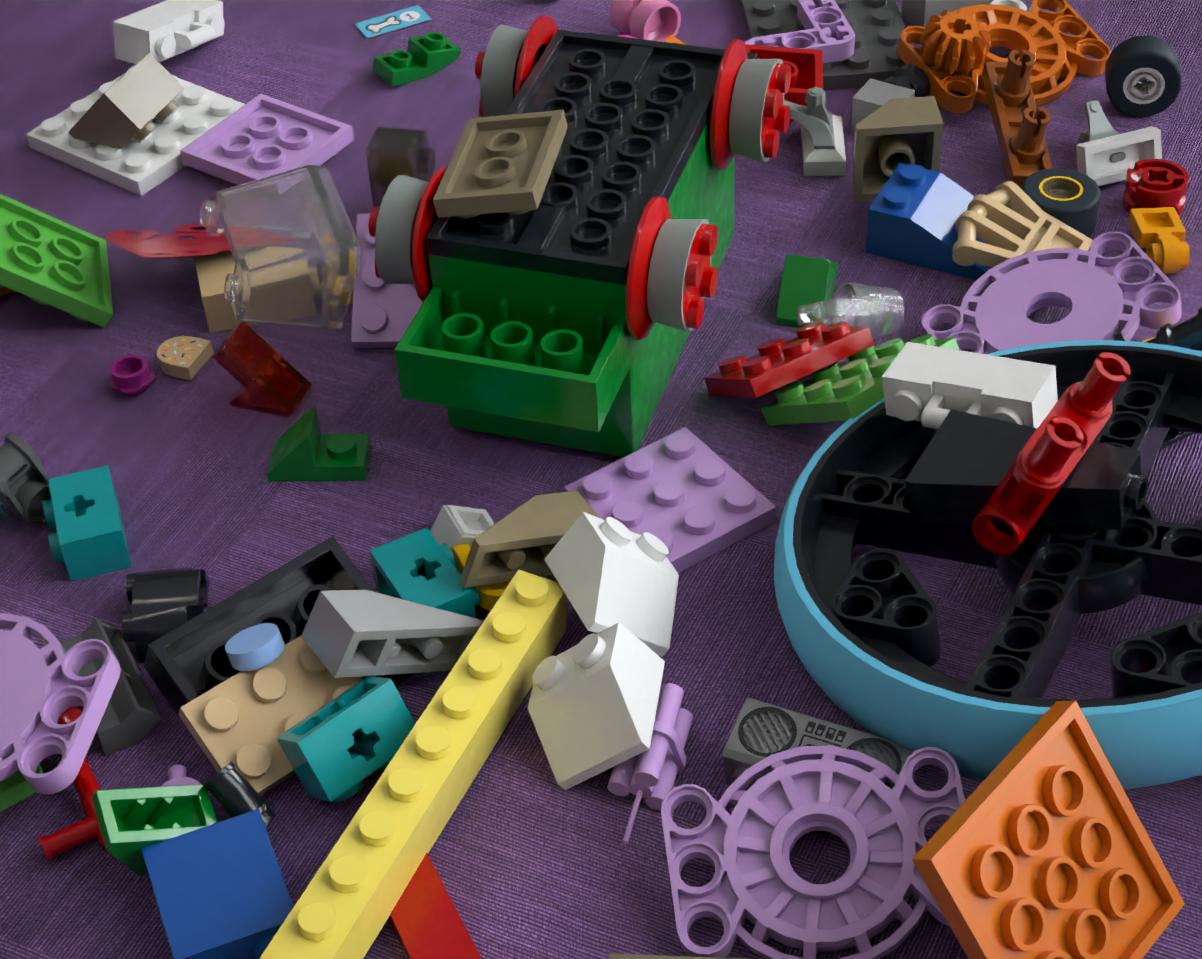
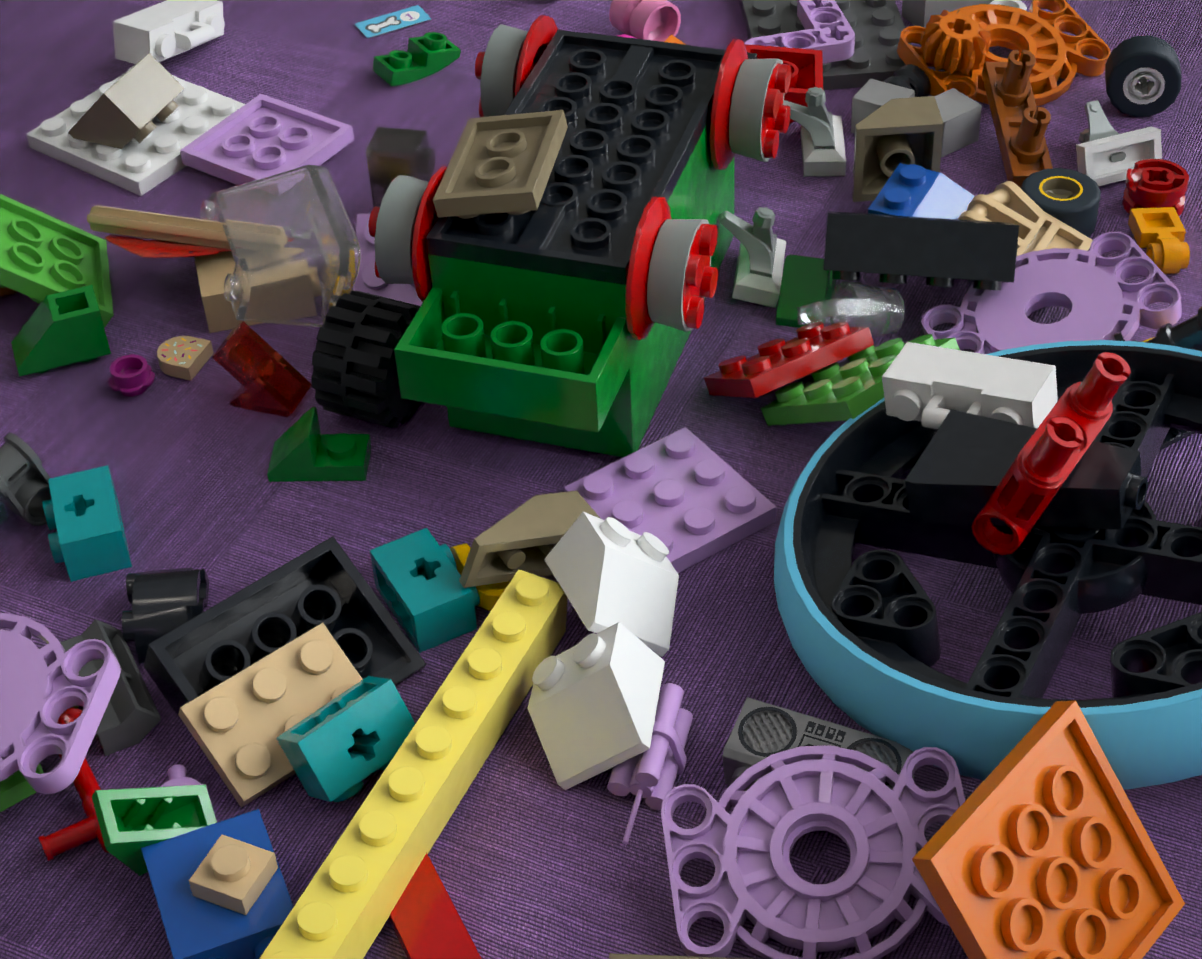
black pin [203,761,277,825] -> none
light blue tile [225,623,285,671] -> none
light grey slope [301,590,483,678] -> none
white slope [430,505,494,548] -> none
none -> green slope [11,285,111,376]
none -> tan axle [87,205,288,257]
none -> tan plate [189,834,278,915]
none -> black wheel [311,291,421,428]
none -> piece [719,207,786,308]
none -> black slope [823,211,1019,290]
none -> light grey brick [935,88,982,157]

